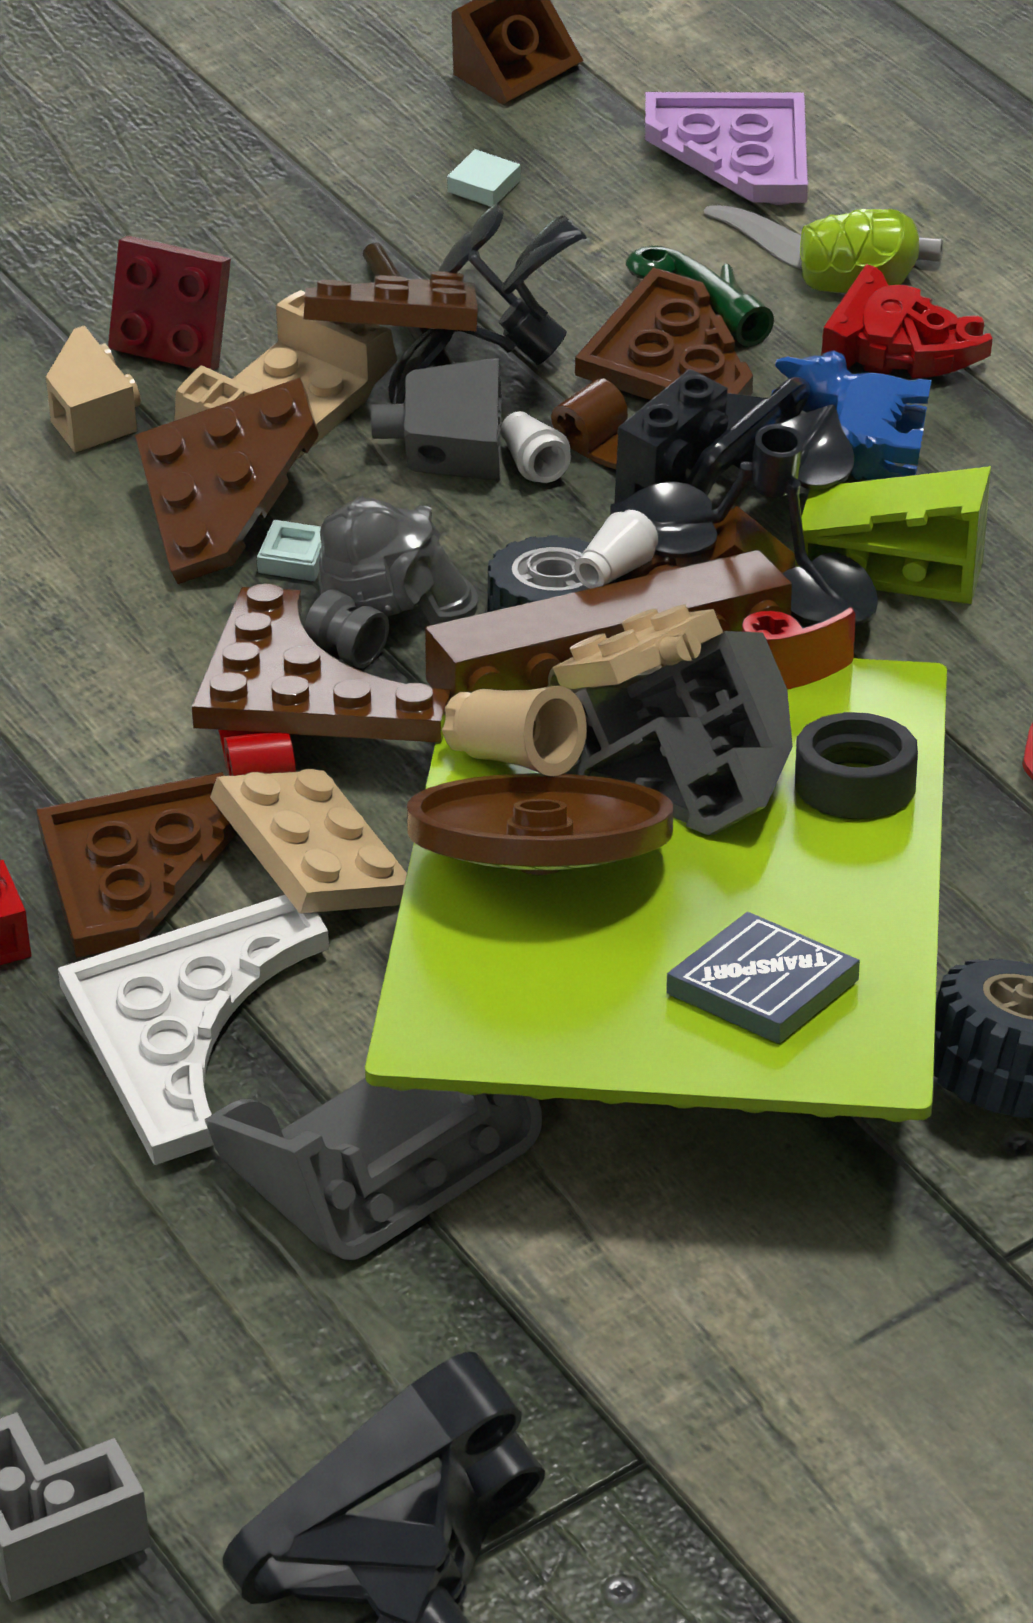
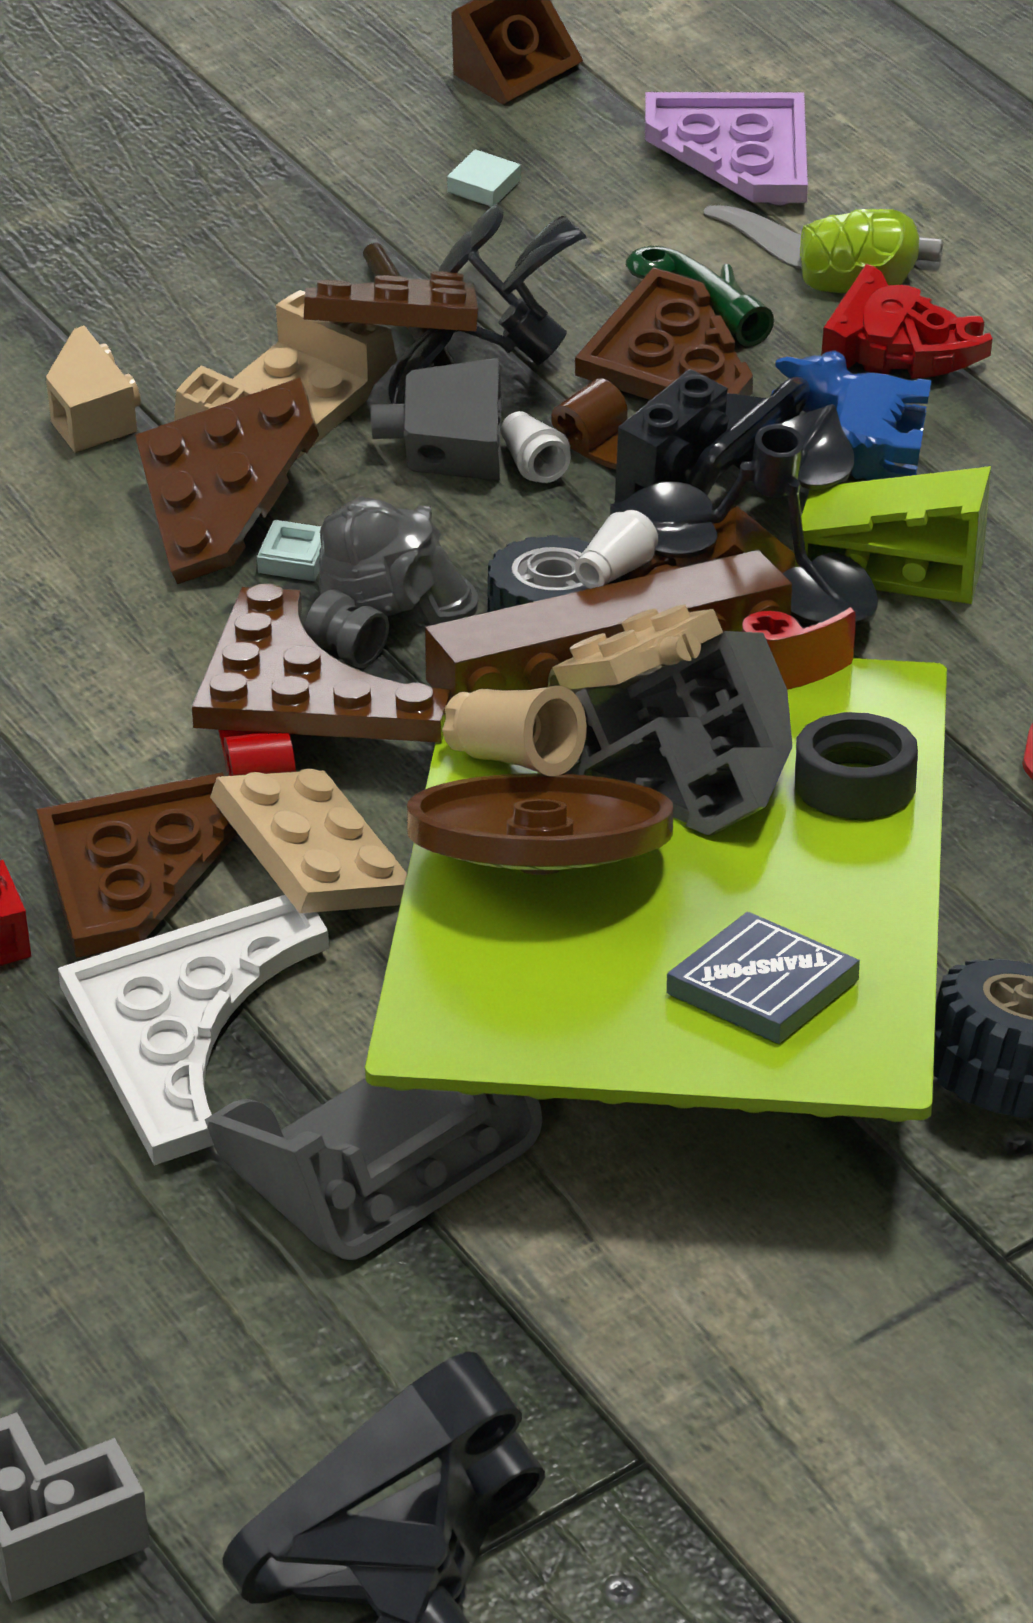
dark red plate [108,236,231,370] -> none

